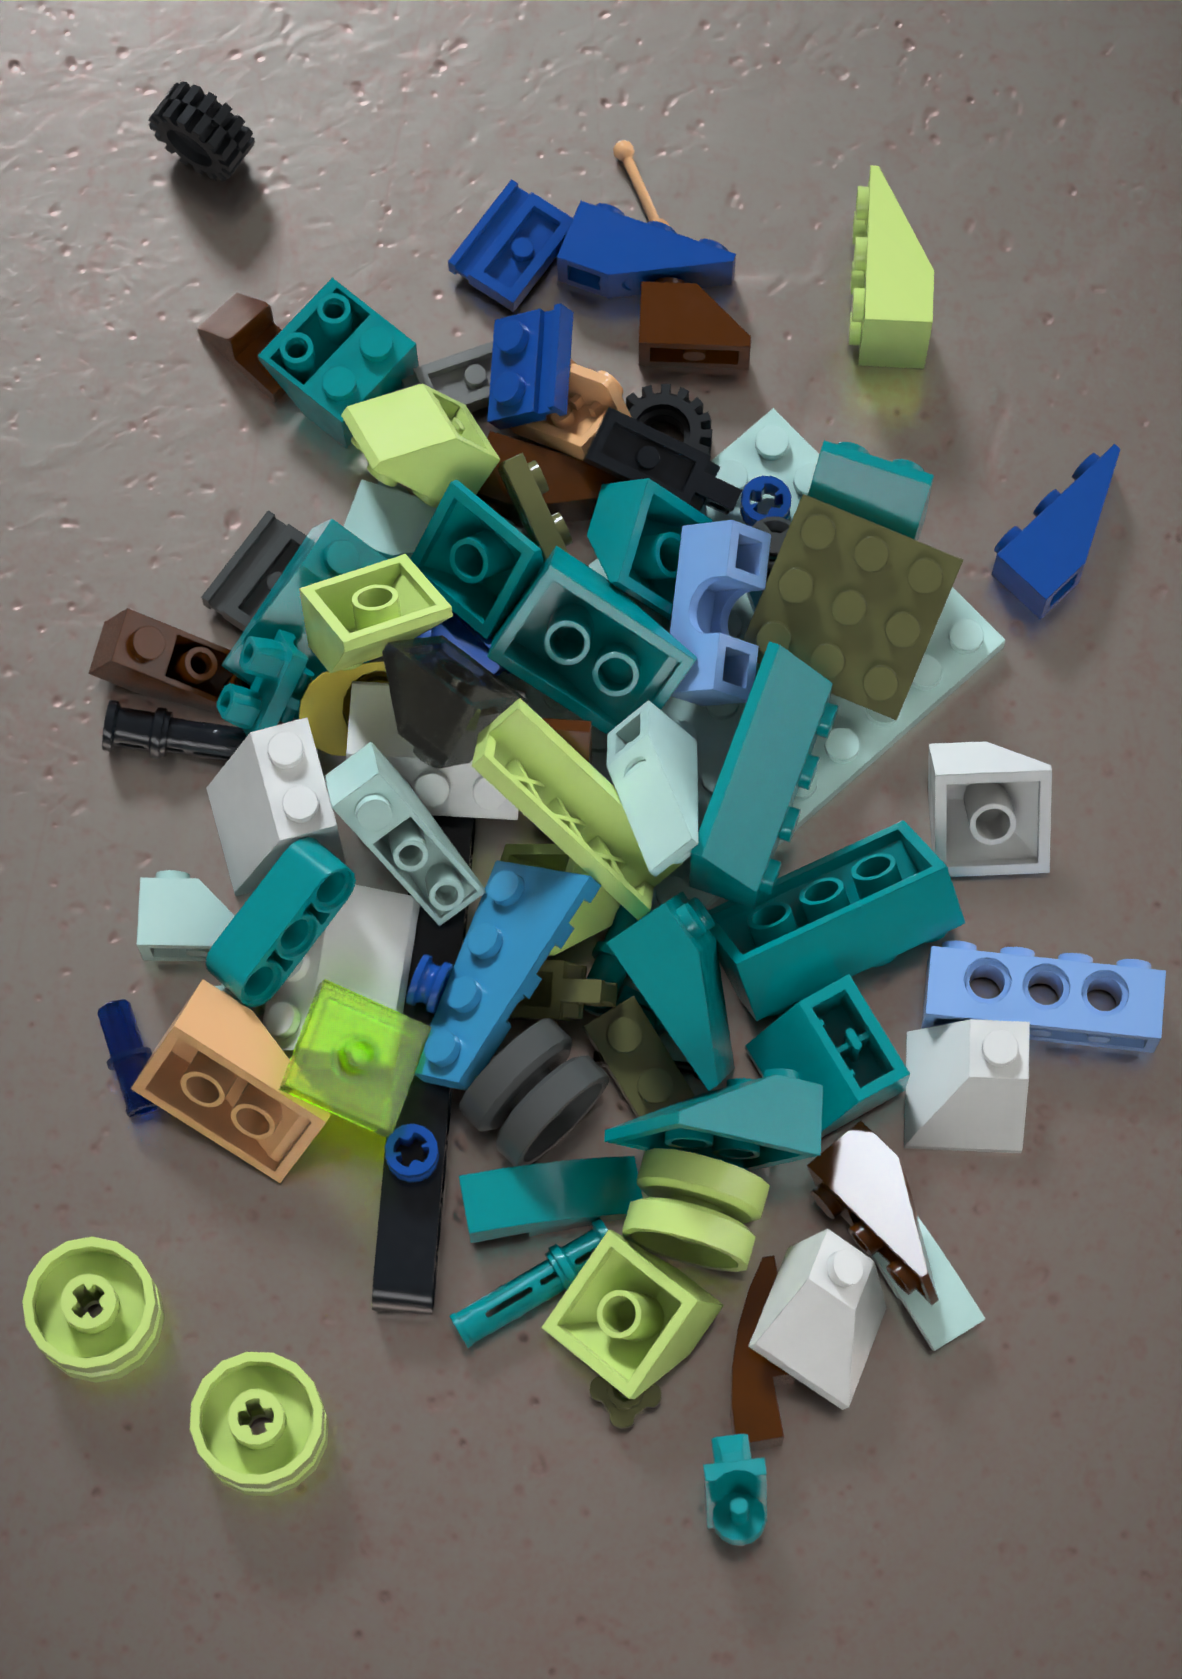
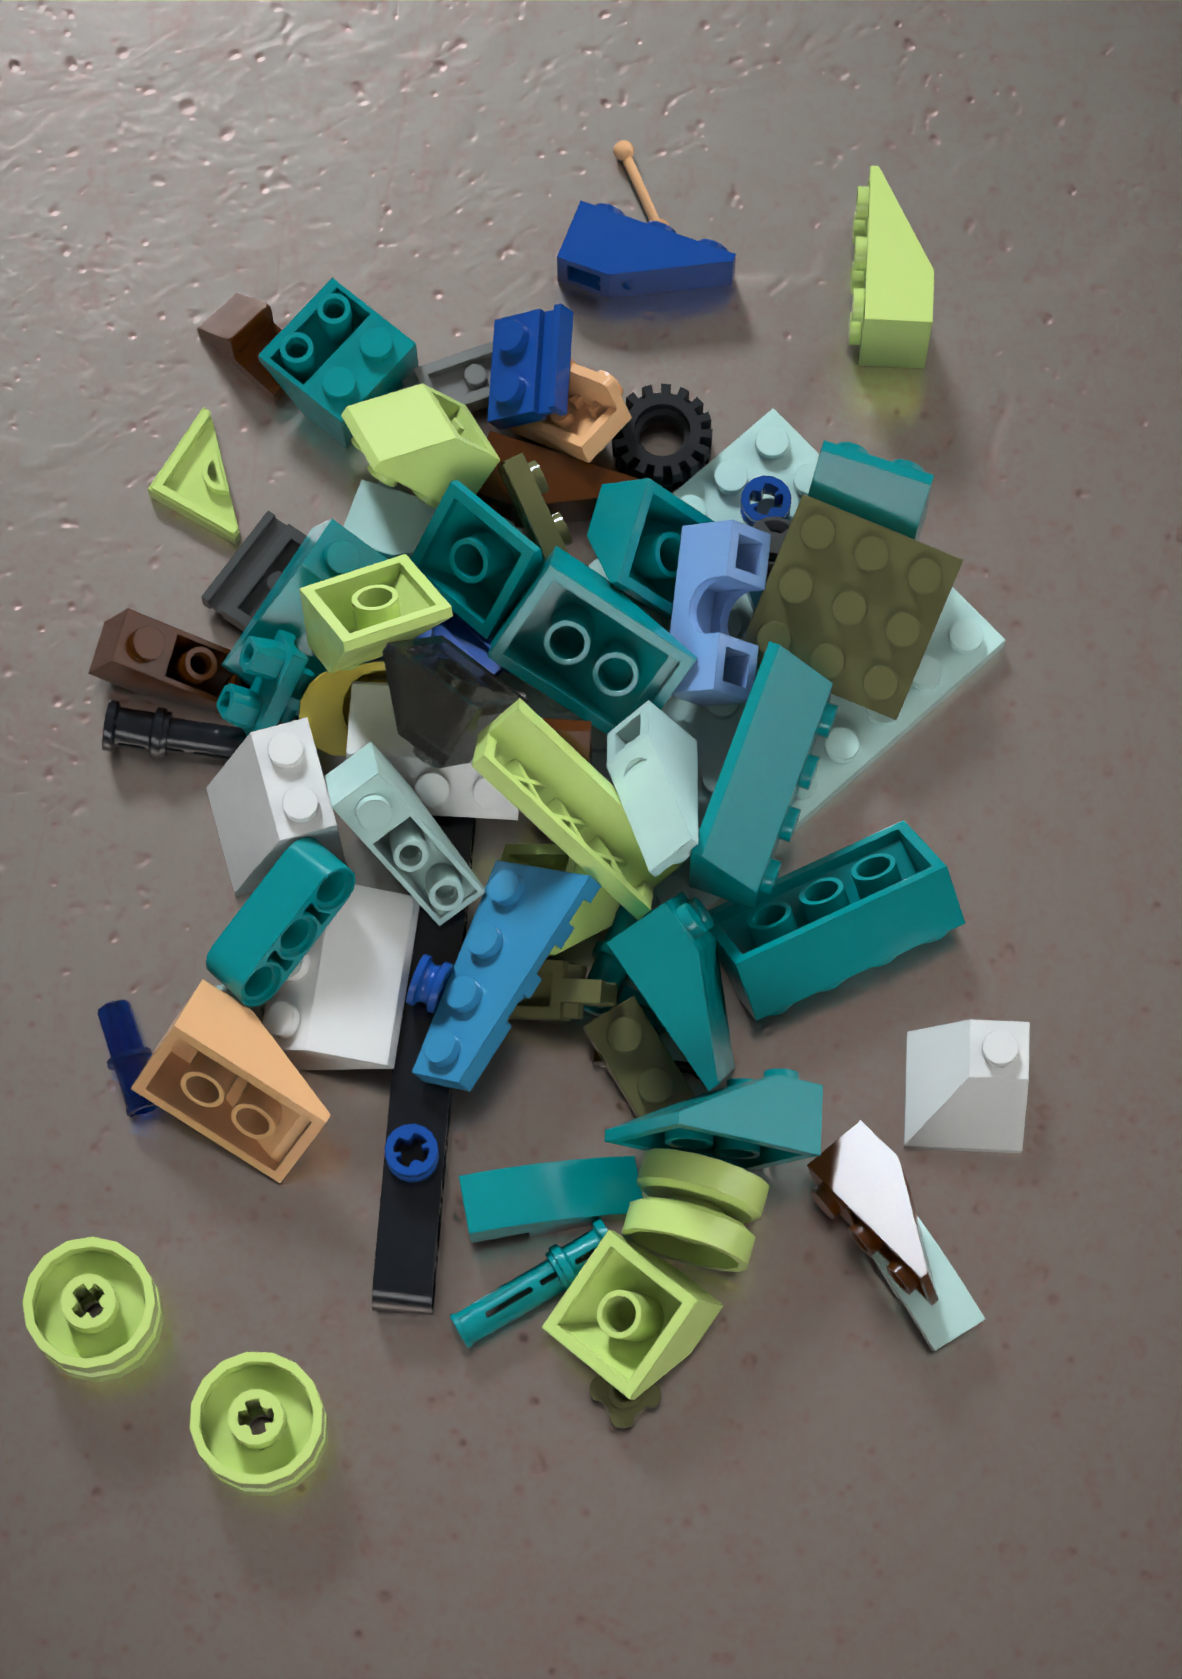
light aqua slope [136,870,235,962] -> none
black tyre [148,82,255,181] -> none
clear neon green plate [279,979,431,1138] -> none
blue plate [448,179,573,312] -> none
dark grey wheel [459,1018,609,1167] -> none
black hinge [583,407,742,515] -> none
reddish brown slope [639,277,751,370] -> none
teal hips [703,1434,767,1546] -> none
reddish brown slope [730,1255,795,1451] -> none
teal slope [745,974,910,1138] -> none
white slope [748,1229,887,1410] -> none
light blue brick [921,941,1166,1053] -> none
white slope [928,741,1052,877] -> none
blue slope [992,444,1121,620] -> none
none -> yellowish green tile [148,407,241,546]

